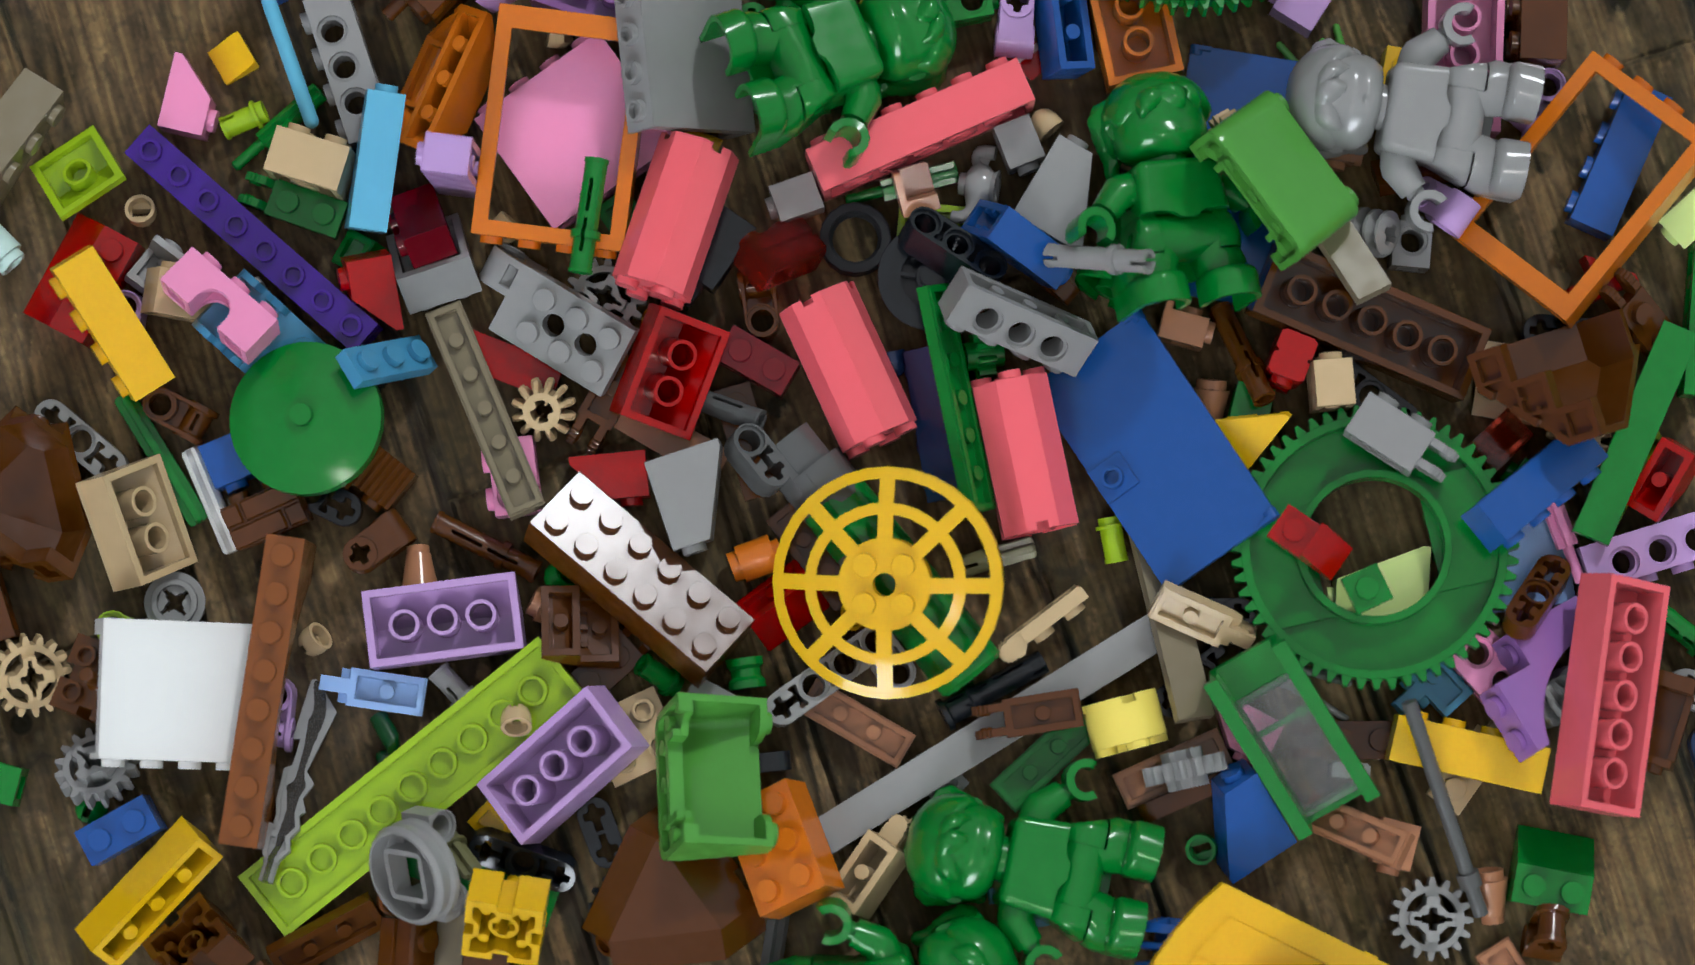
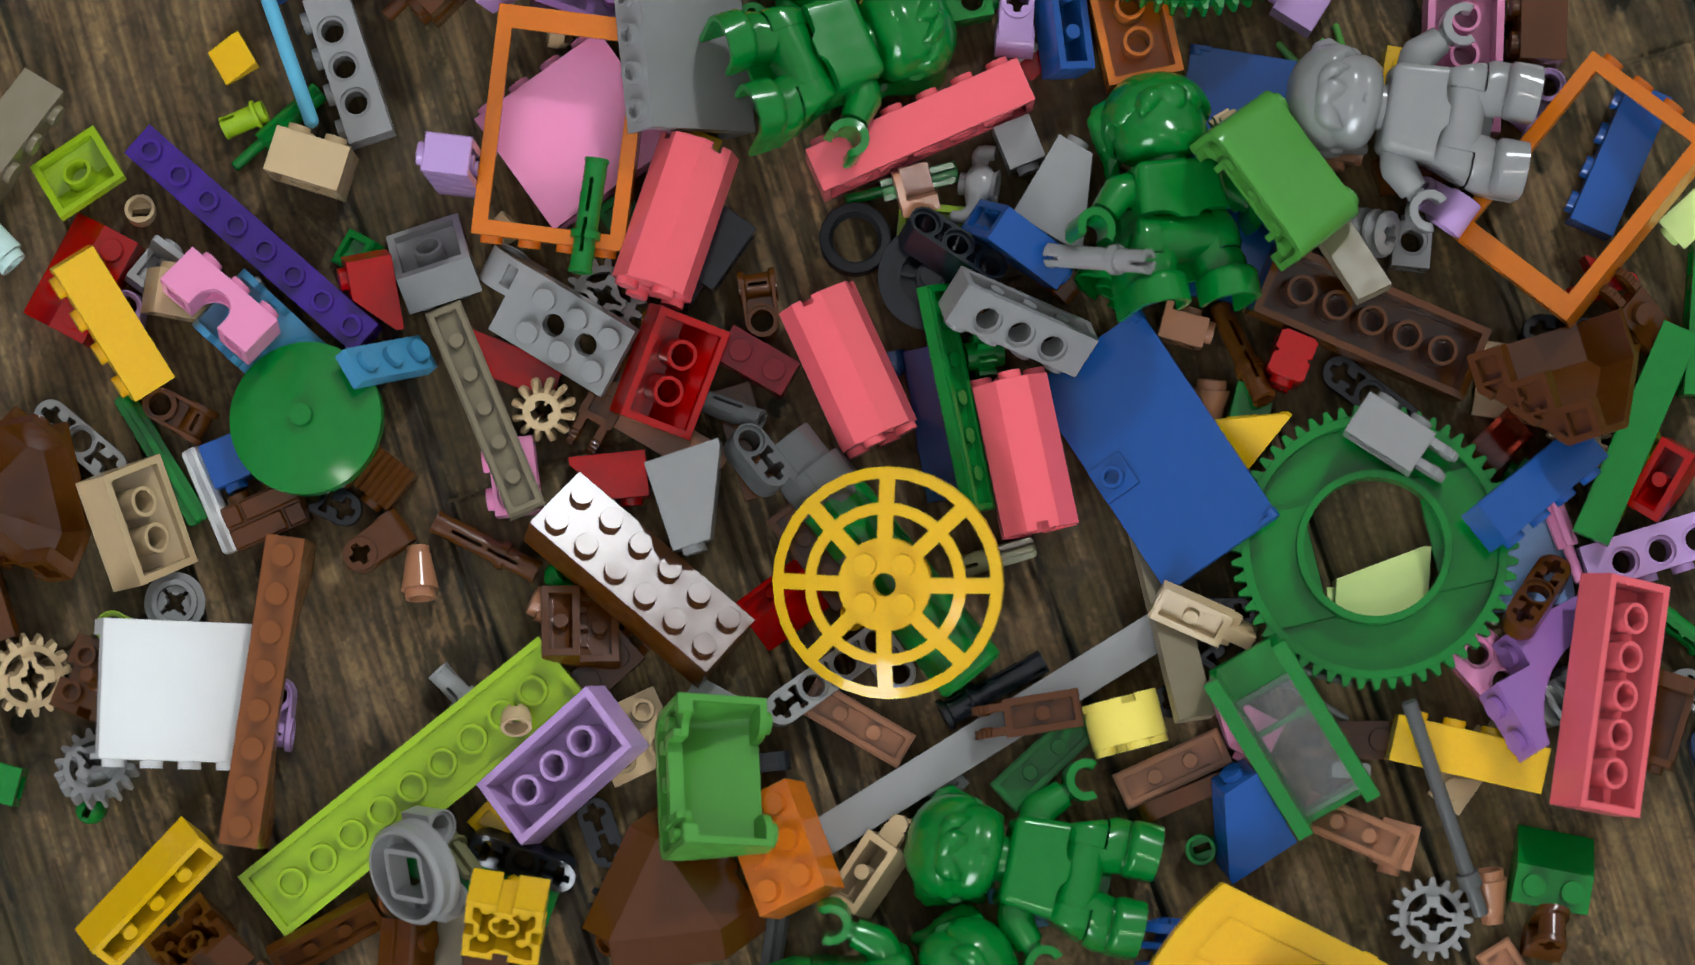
blue brick [74,795,168,866] -> none
bright pink slope [157,52,220,141] -> none
green hinge [237,171,348,240] -> none
light grey sword [258,679,337,884] -> none
tan hinge [298,622,332,657] -> none
light blue hinge [319,667,428,717] -> none
medium azure slope [344,83,406,234] -> none
lavender slope [361,571,527,671] -> none
dark green arm [370,711,401,764] -> none
dark red brick [389,183,458,269] -> none
orange wedge [400,4,495,149] -> none
green pin [634,653,684,697] -> none
green wheel [725,655,767,691] -> none
orange brick [726,534,779,582] -> none
clear red brick [733,218,827,293] -> none
light grey brick [764,171,825,227] -> none
tan hinge [997,584,1089,664] -> none
tan hinge [1031,108,1064,142] -> none
lime pin [1095,515,1129,564] -> none
light grey gear [1142,746,1228,793] -> none
red slope [1267,504,1353,581] -> none
tan brick [1306,351,1356,413] -> none
green plate [1340,563,1393,615] -> none
dark azure hinge [1391,663,1474,718] -> none

